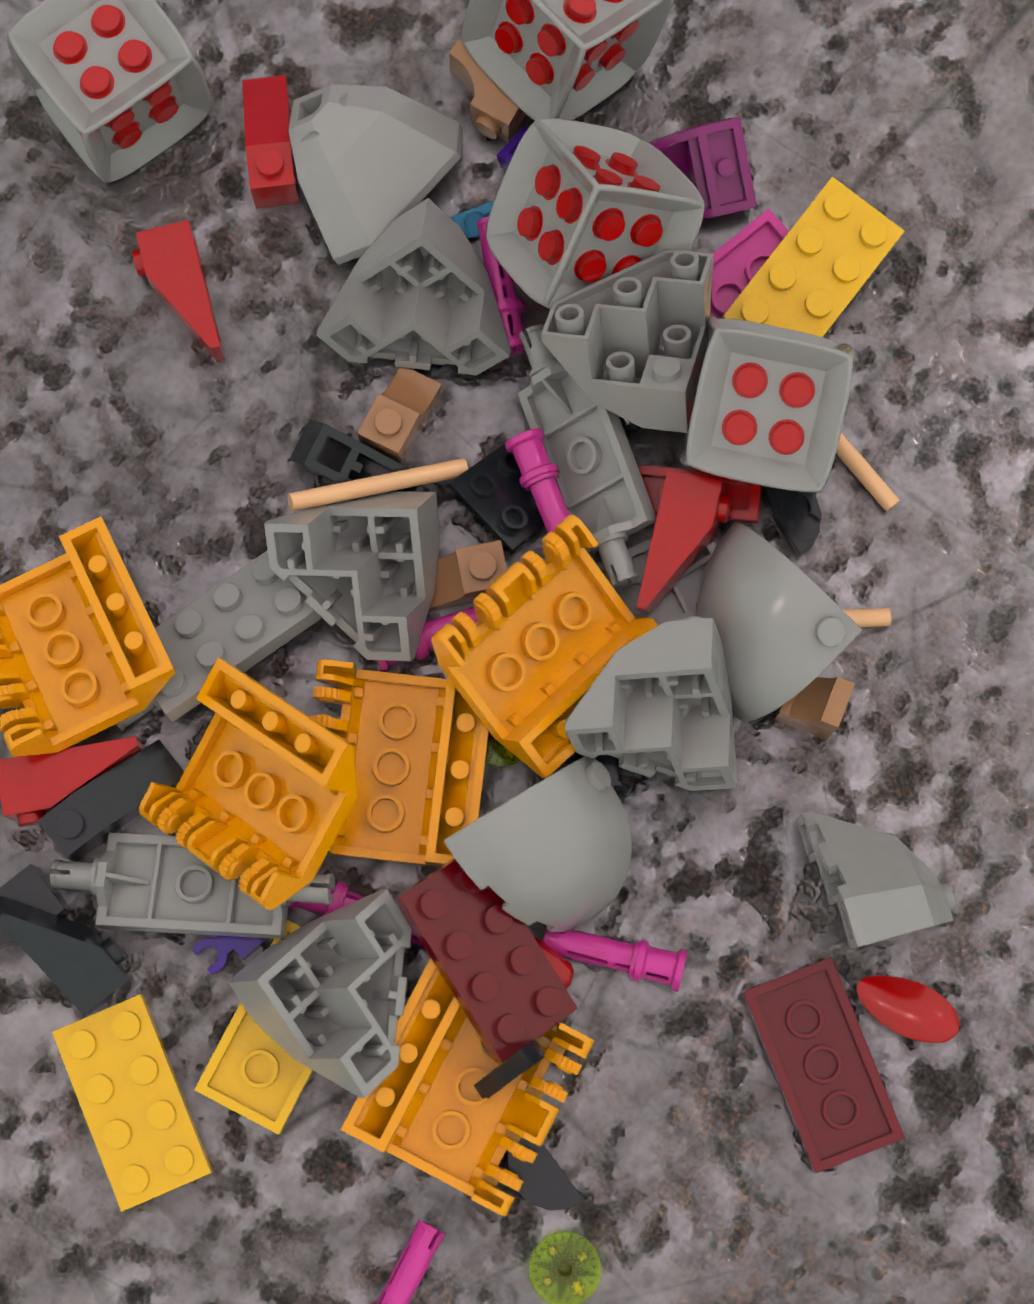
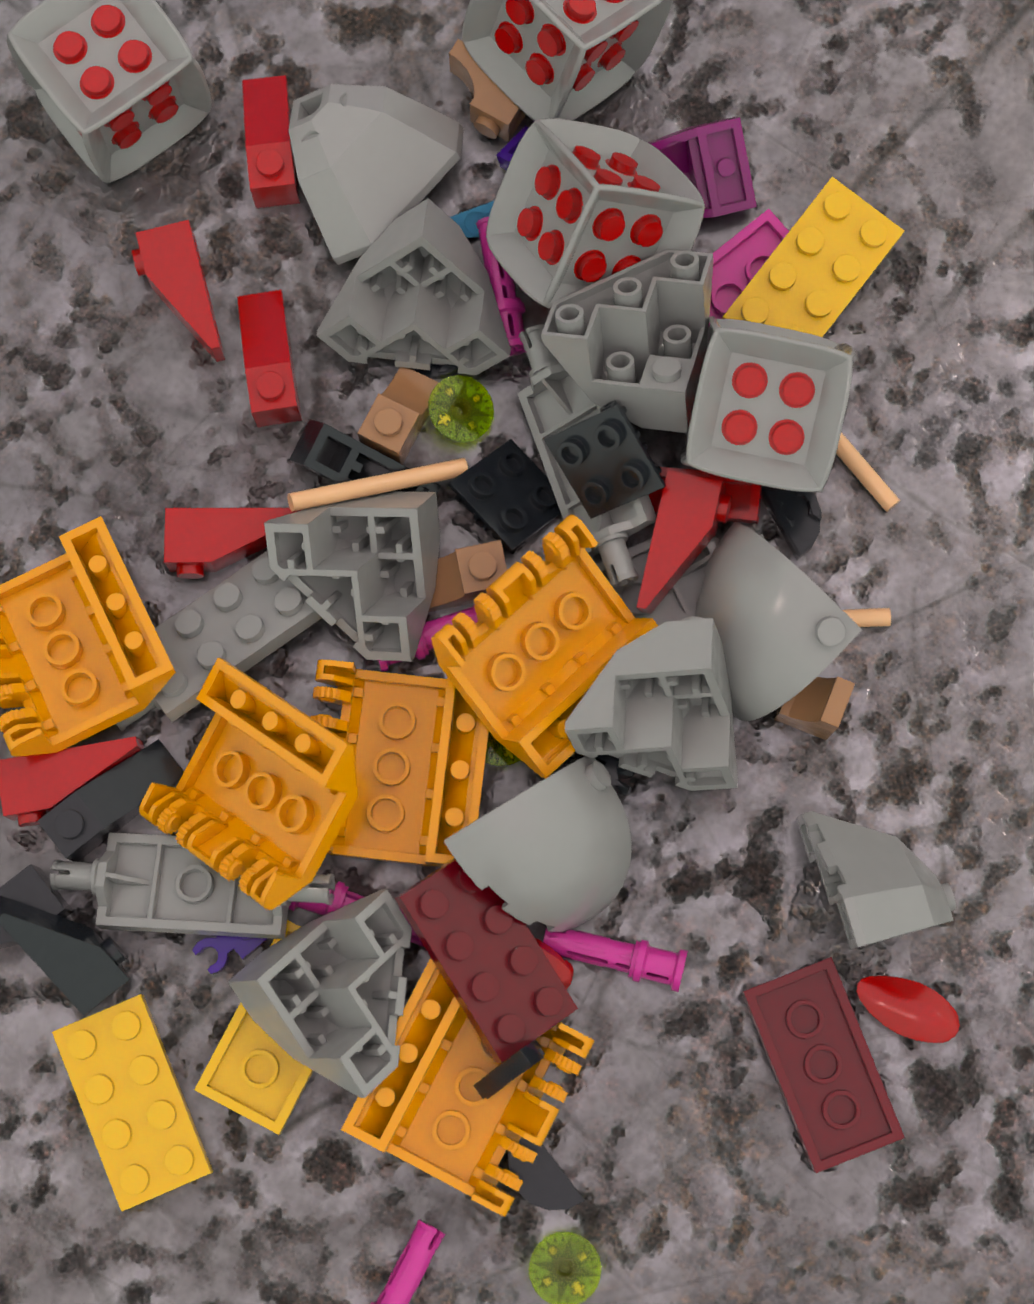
dark pink pin [505,428,570,533] -> none
none -> red slope [164,508,304,579]
none -> red slope [237,289,302,428]
none -> clear neon green piece [428,375,494,442]
none -> black hinge [544,400,666,519]

